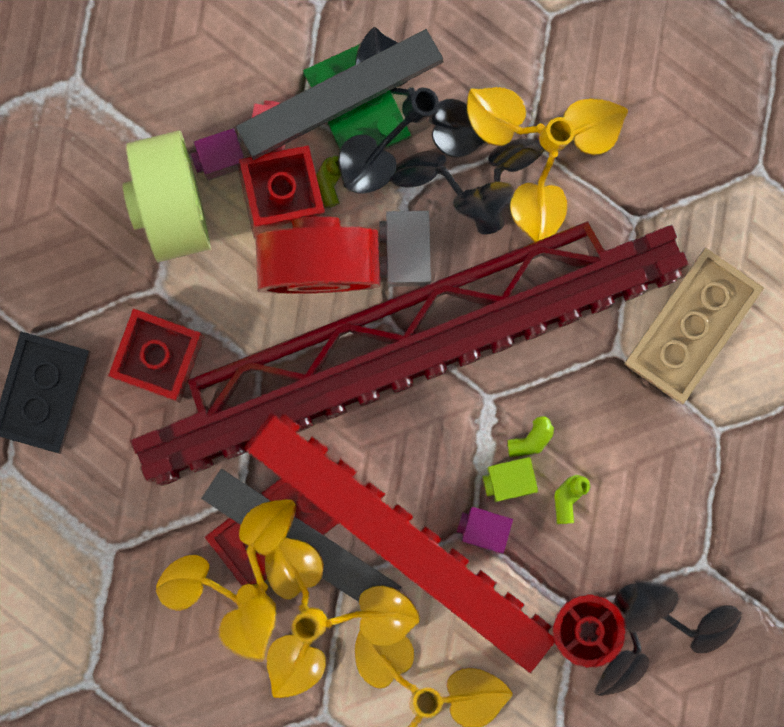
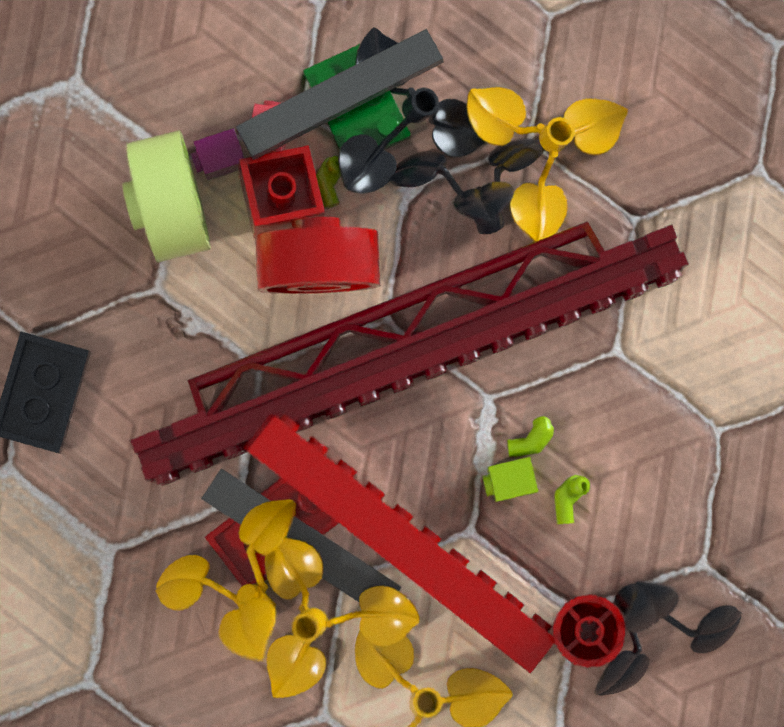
red brick [108,308,204,403] -> none
light grey brick [379,211,431,287] -> none
magenta brick [456,507,513,554] -> none
tan plate [624,247,764,405] -> none

